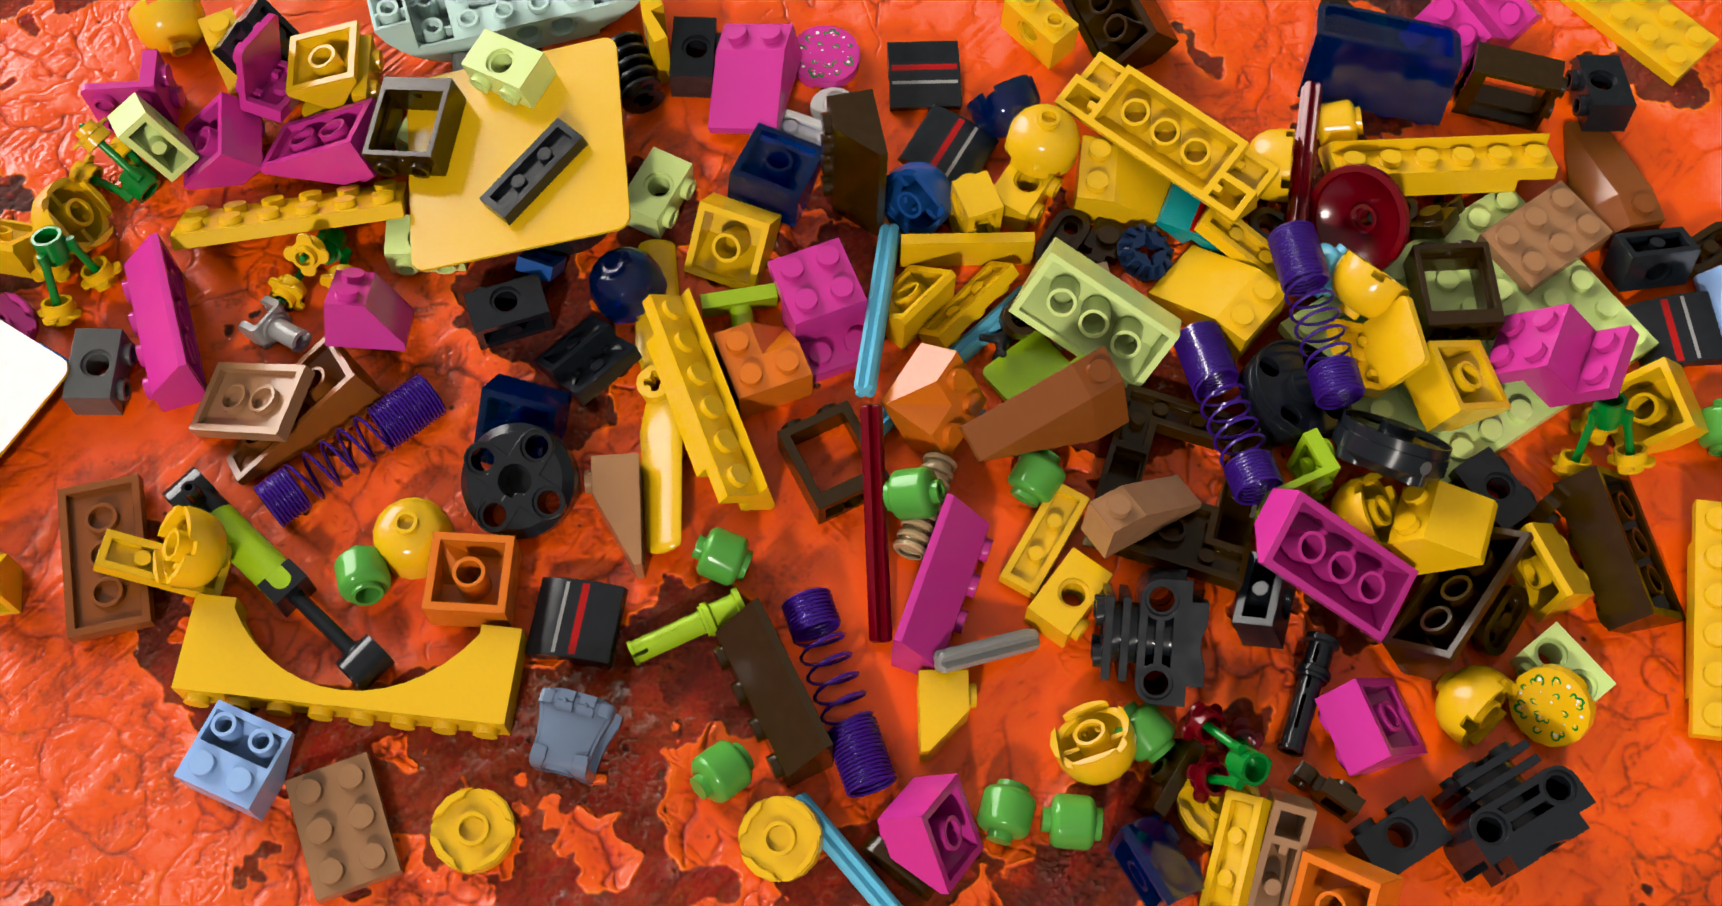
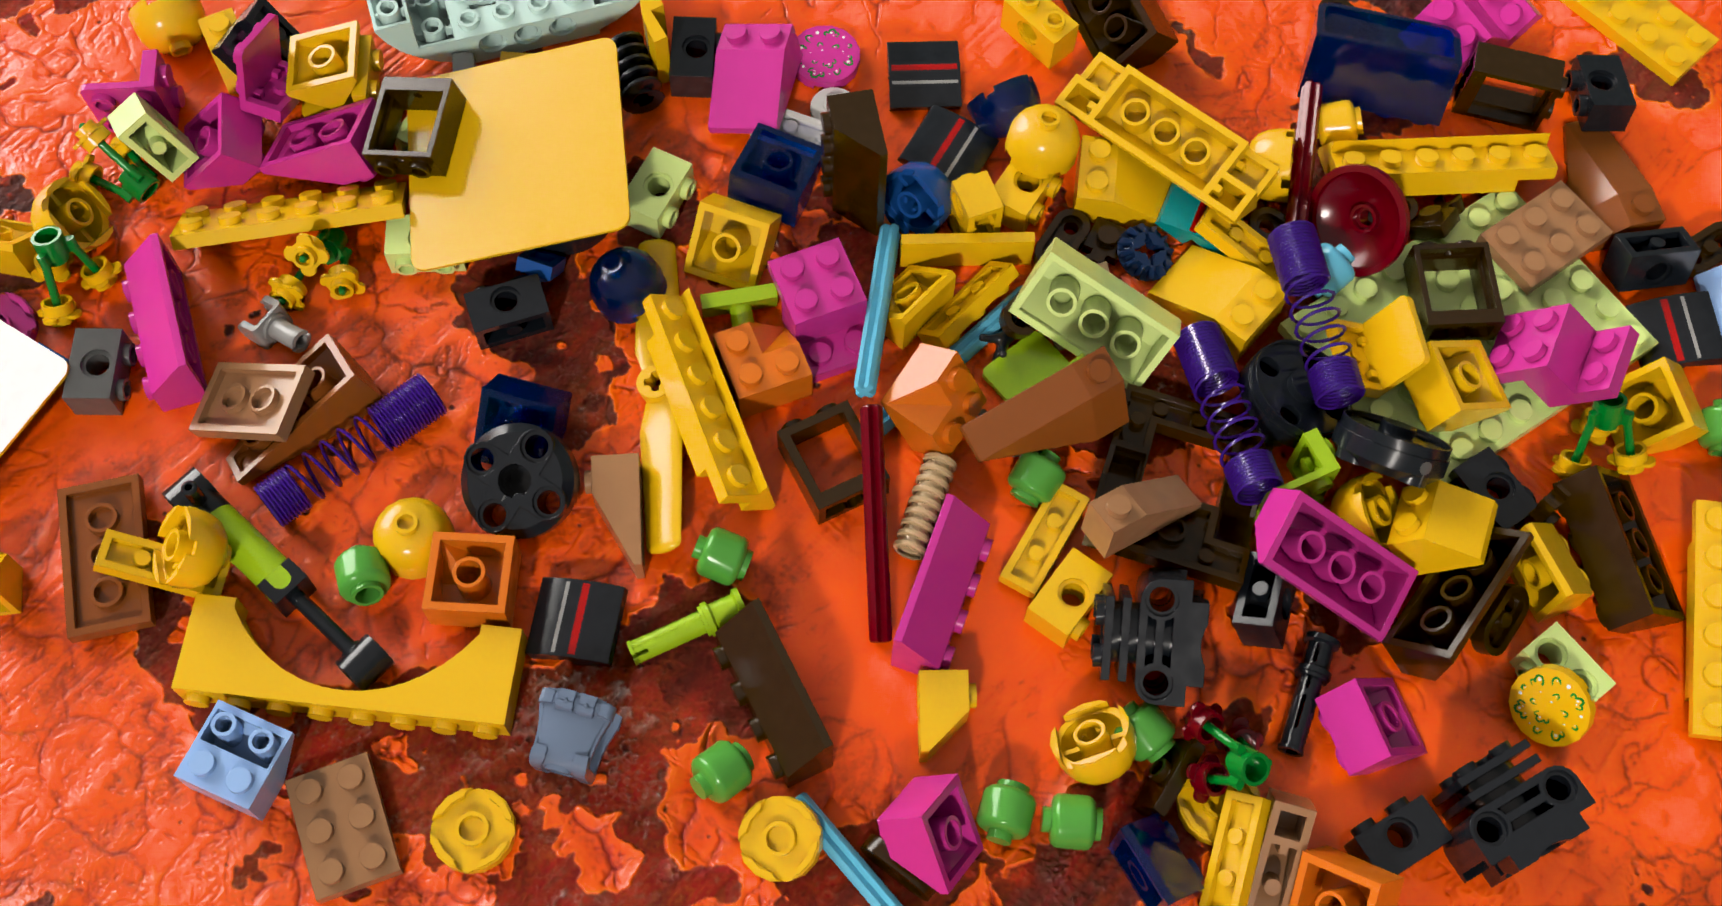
dark pink slope [324,267,414,351] -> none
yellowish green brick [461,29,557,109] -> none
black plate [479,117,588,226] -> none
black slope [534,314,643,405] -> none
dark purple piece [781,587,897,798] -> none
bright green head [883,466,946,521] -> none
light grey axle [933,628,1041,673] -> none
dark brown plate [1287,761,1366,824] -> none
yellow cylinder [1331,249,1410,321] -> none
yellow cylinder [1435,665,1518,749] -> none

